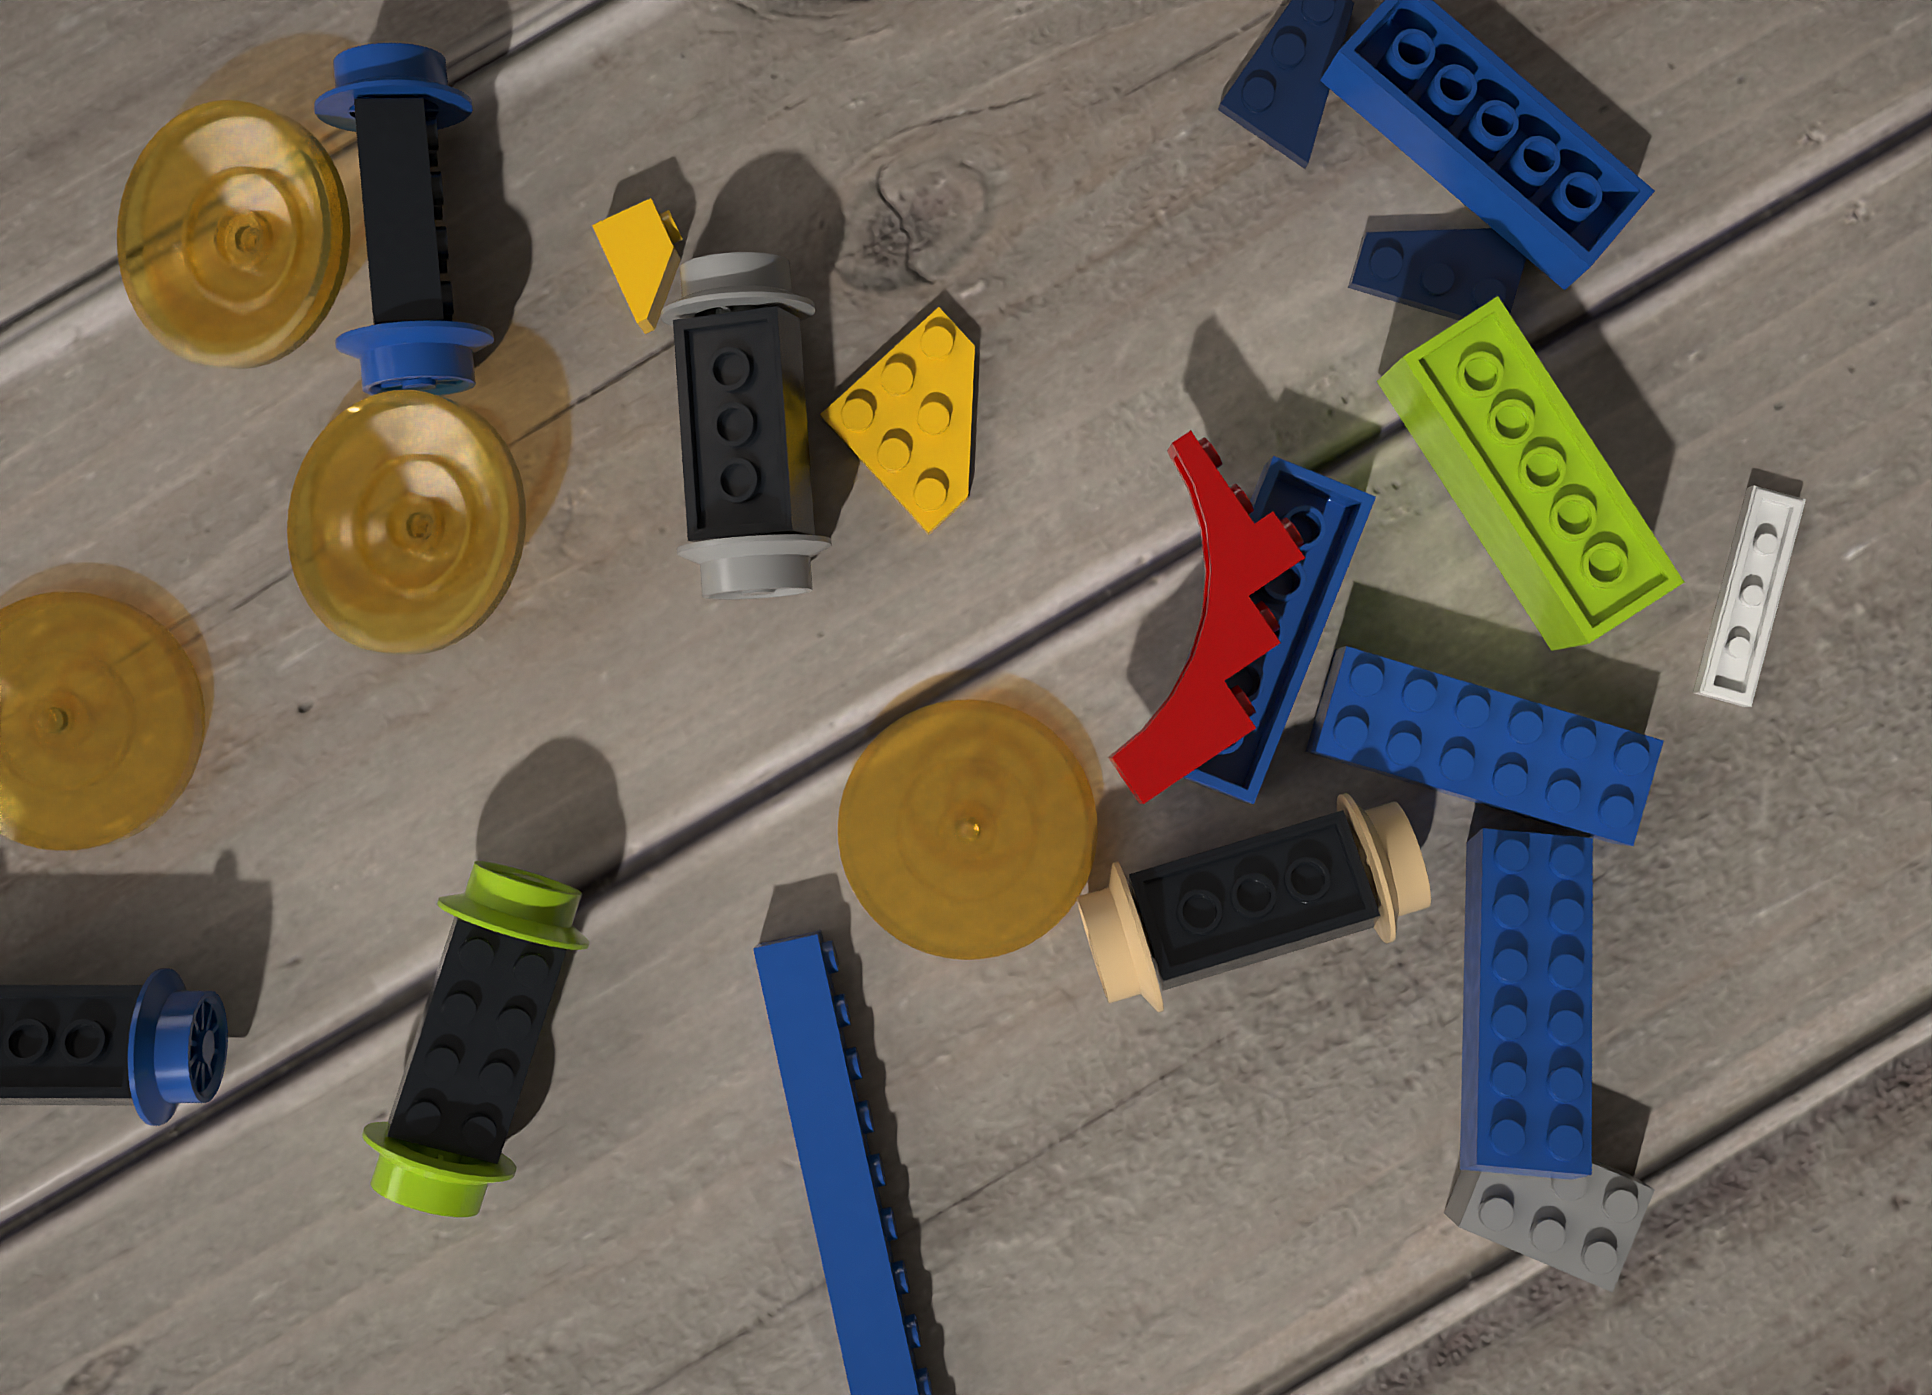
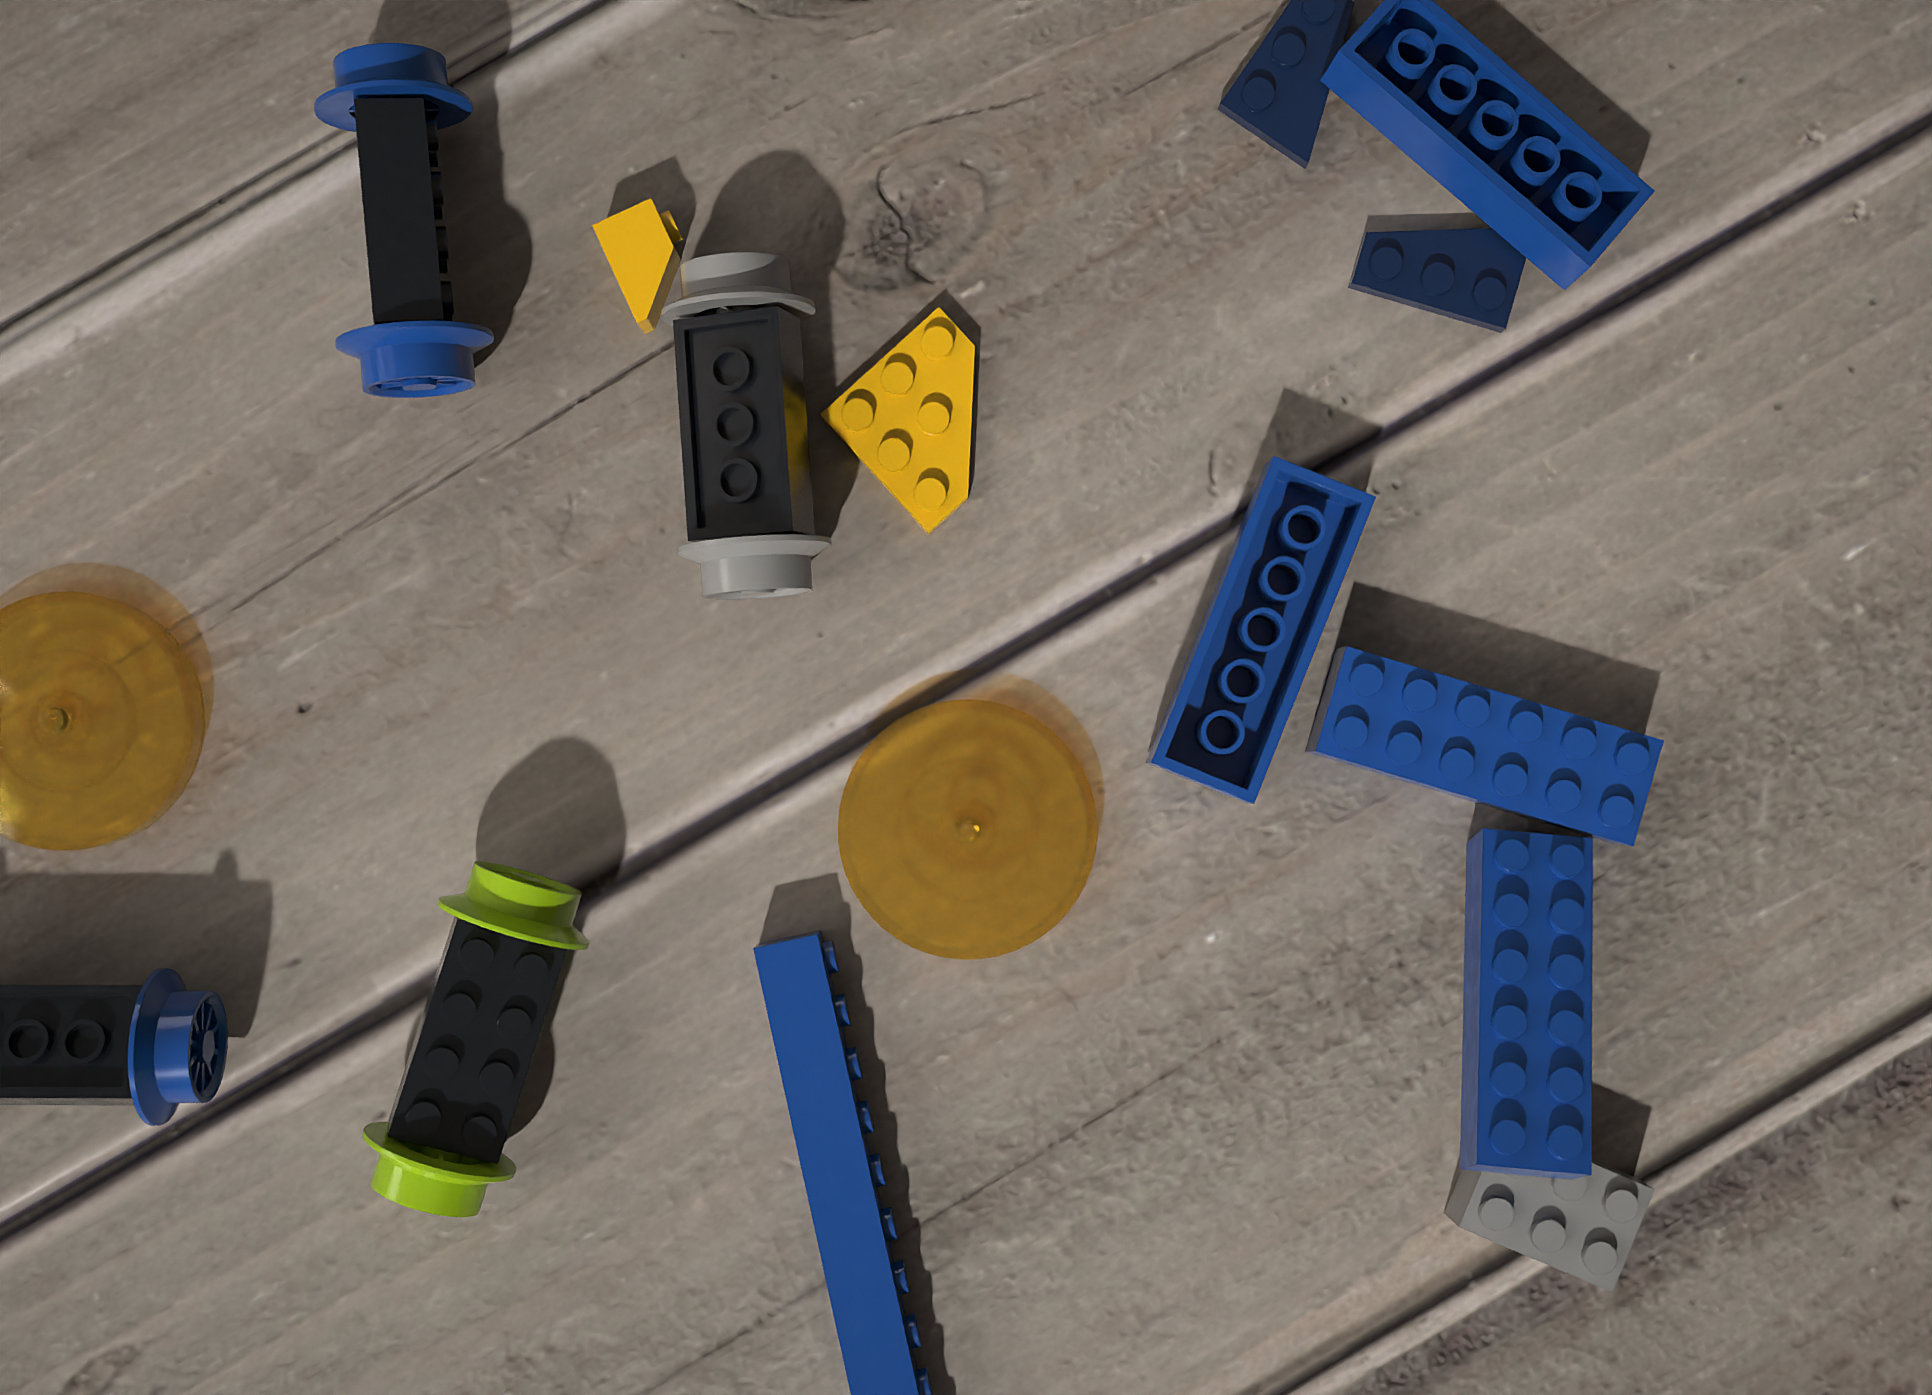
clear yellow container [117,100,351,369] -> none
clear yellow container [287,390,526,655] -> none
black brick [1076,793,1431,1012] -> none
red arch [1108,430,1305,804] -> none
lime brick [1377,296,1685,651] -> none
white tile [1693,485,1806,707] -> none

